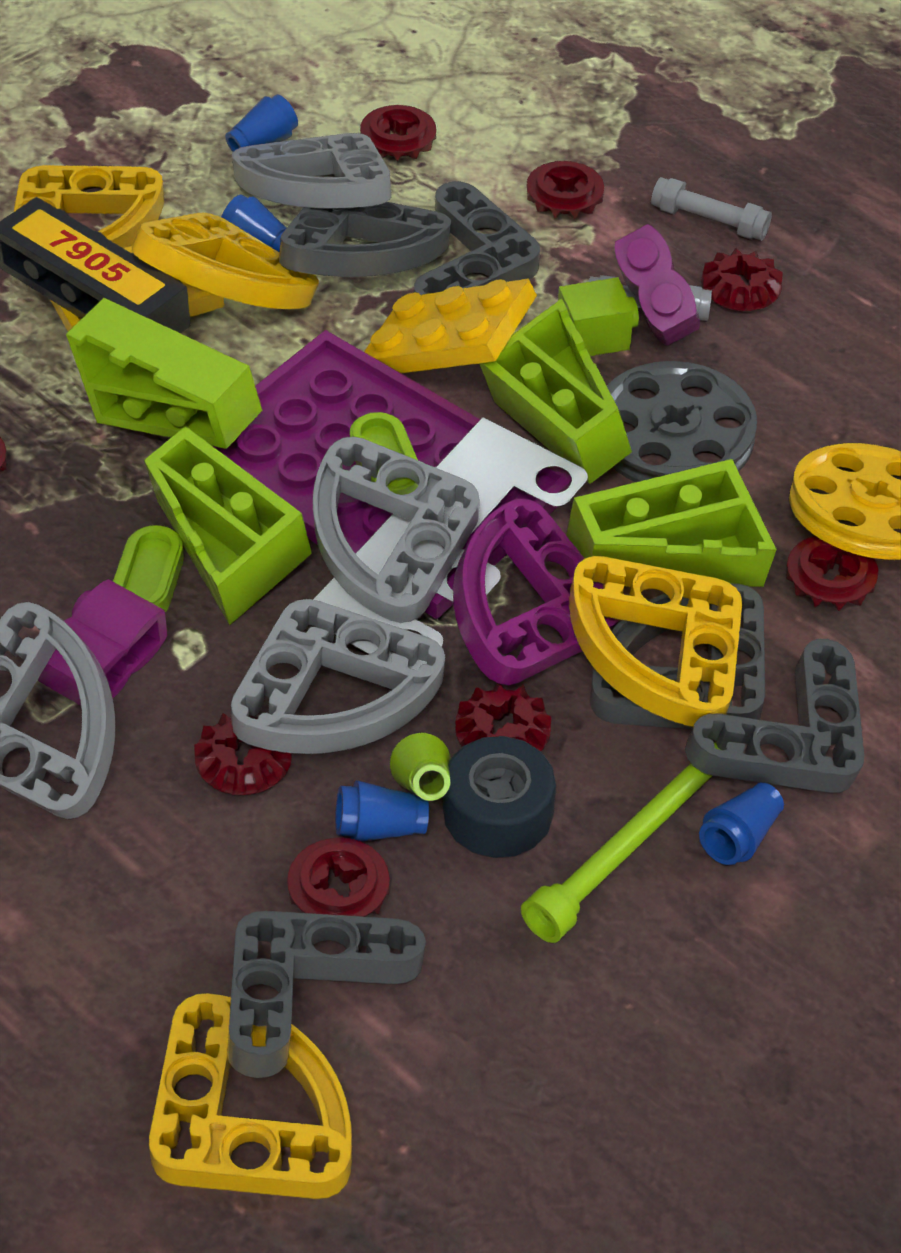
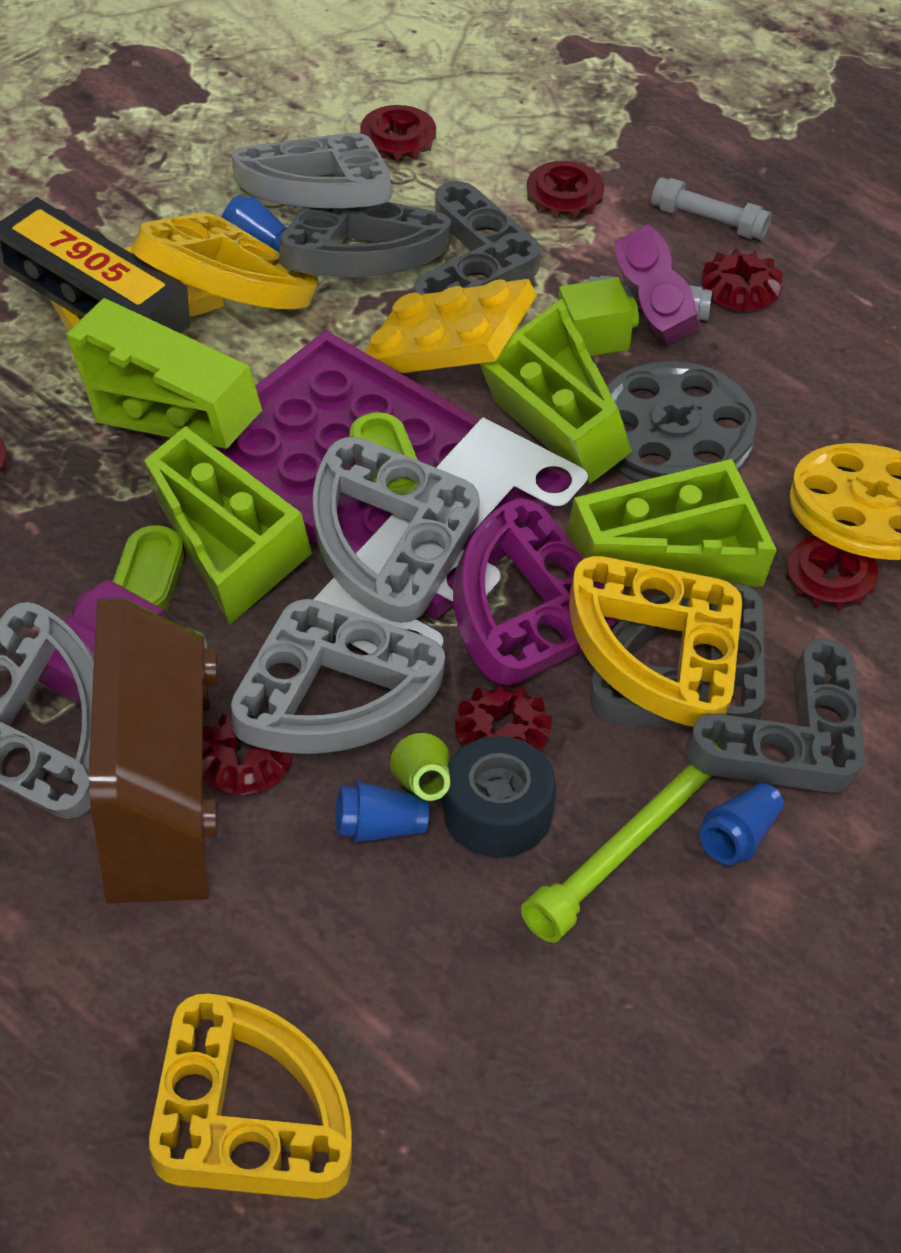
yellow beam [14,165,164,248] -> none
blue cone [225,94,298,152] -> none
dark grey beam [227,911,426,1078] -> none
dark red gear [287,838,390,917] -> none
none -> reddish brown windscreen [89,598,218,903]

